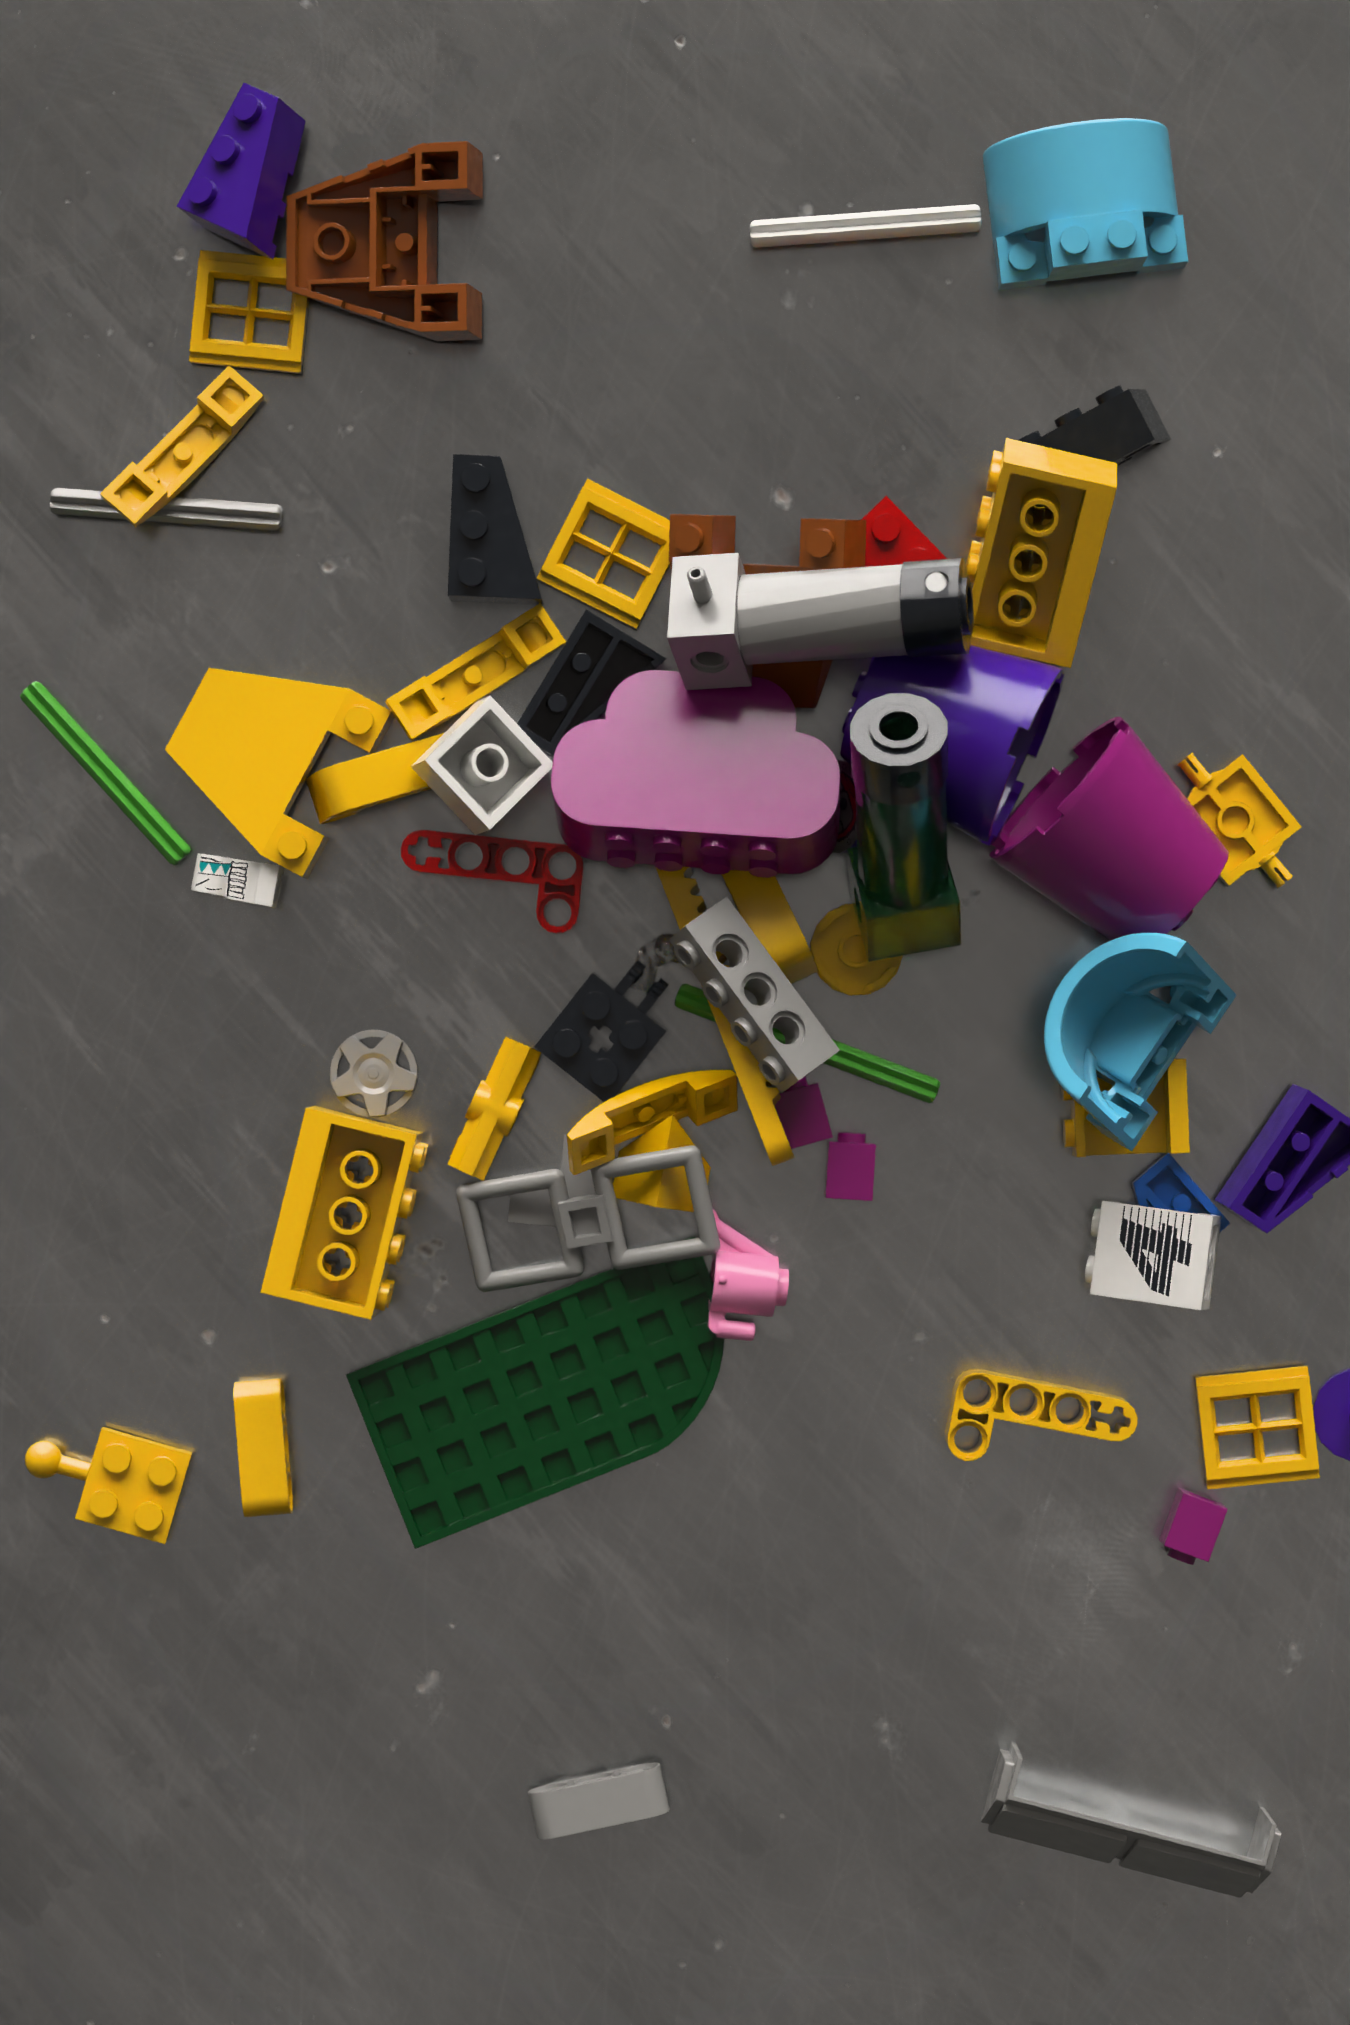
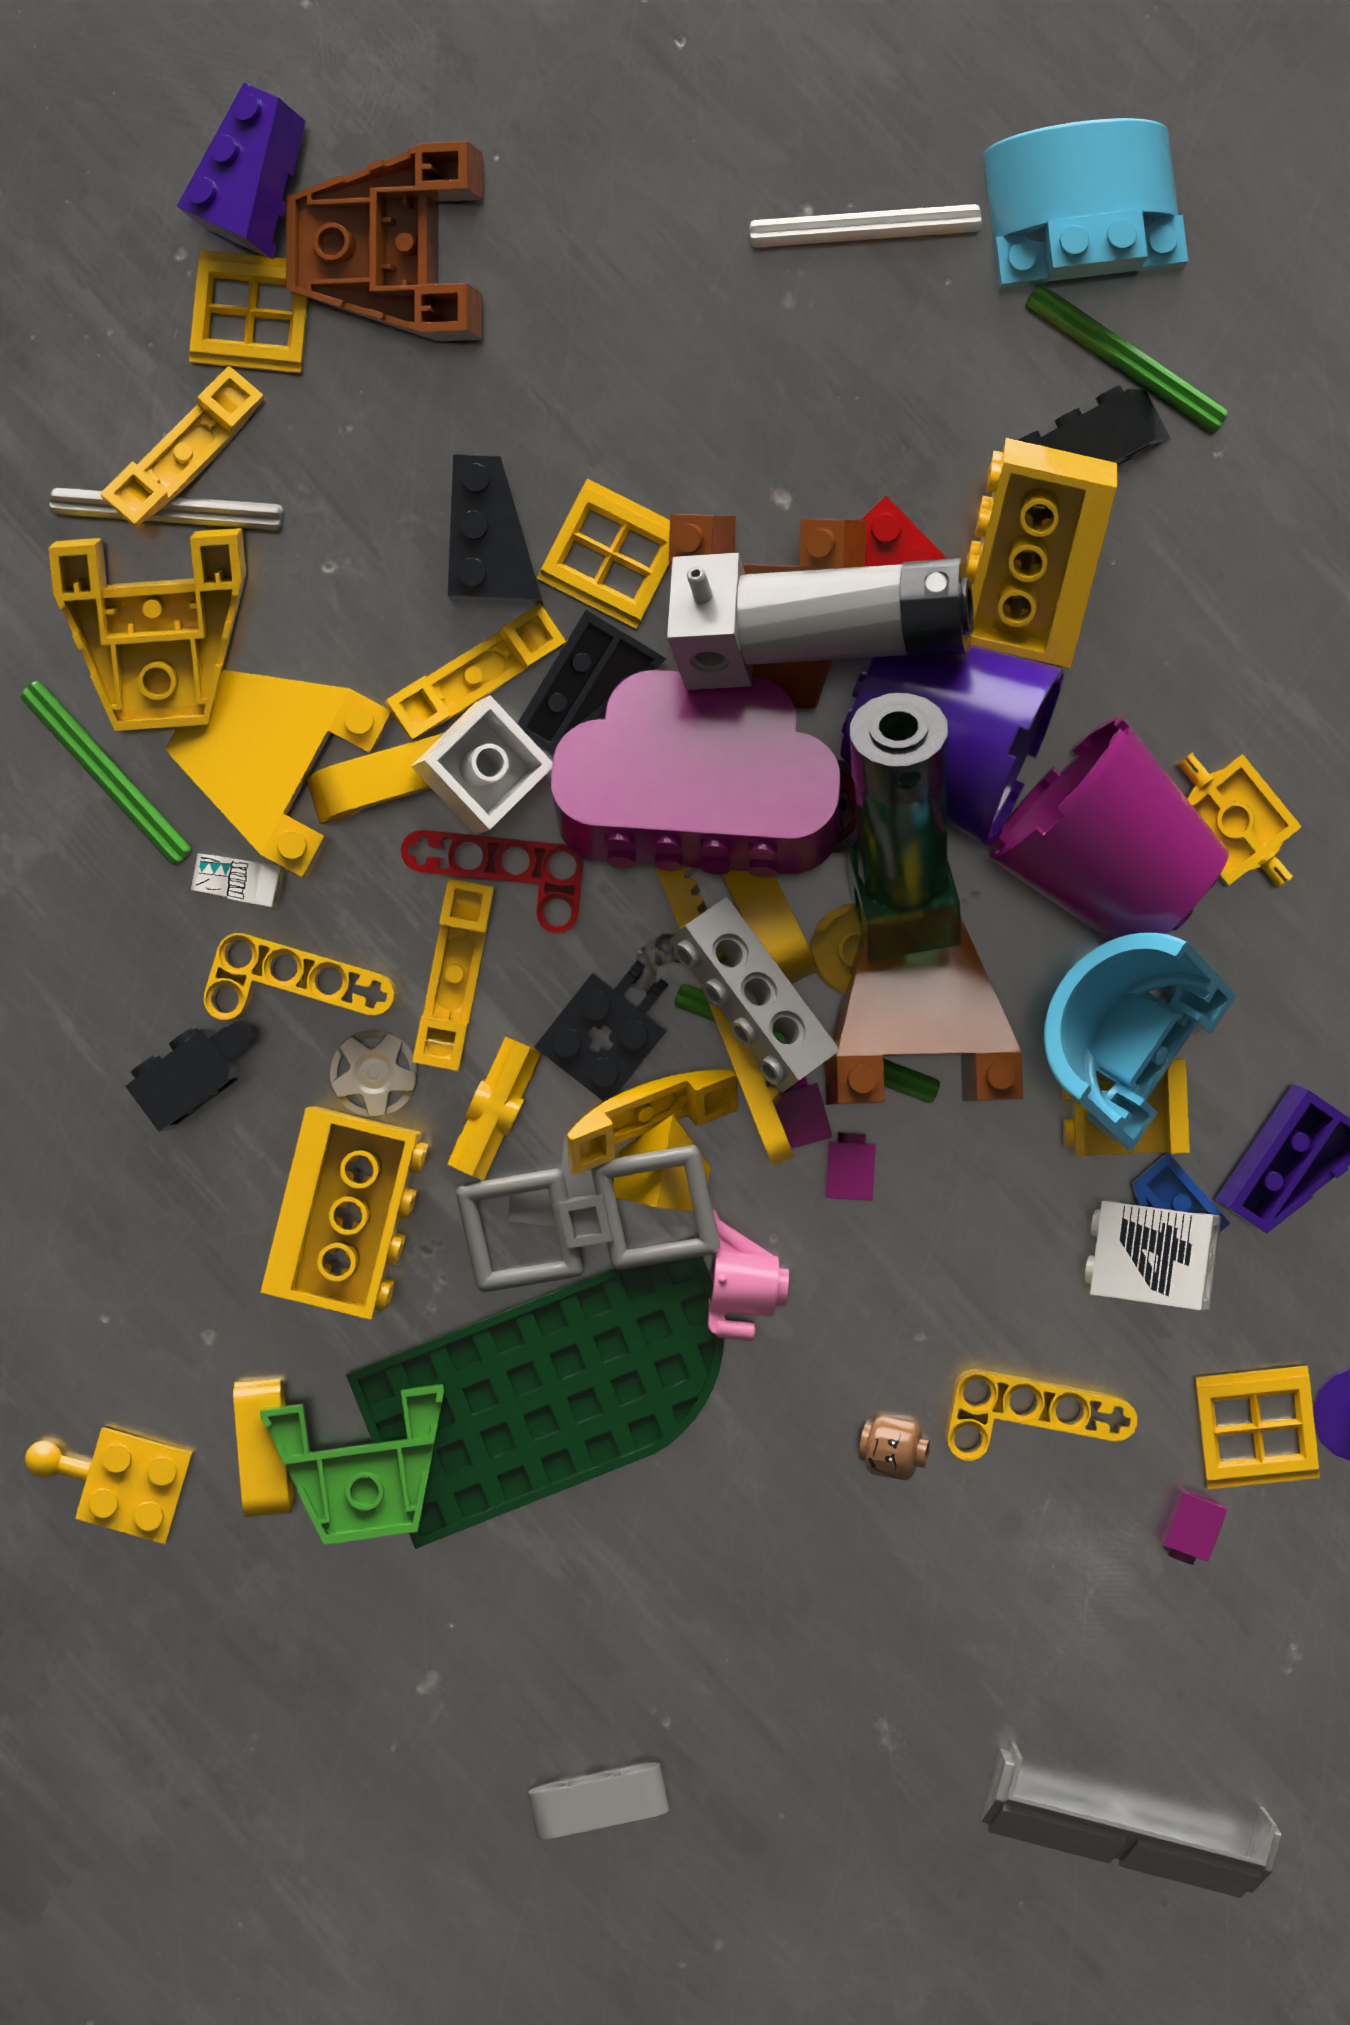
none -> yellow wedge [48,528,247,731]
none -> black hinge [125,1020,256,1132]
none -> yellow beam [203,933,398,1020]
none -> bright green wing [260,1384,444,1545]
none -> yellow slope [412,878,495,1071]
none -> wedge [825,914,1023,1105]
none -> medium nougat head [859,1415,930,1481]
none -> bright green axle [1026,284,1228,433]

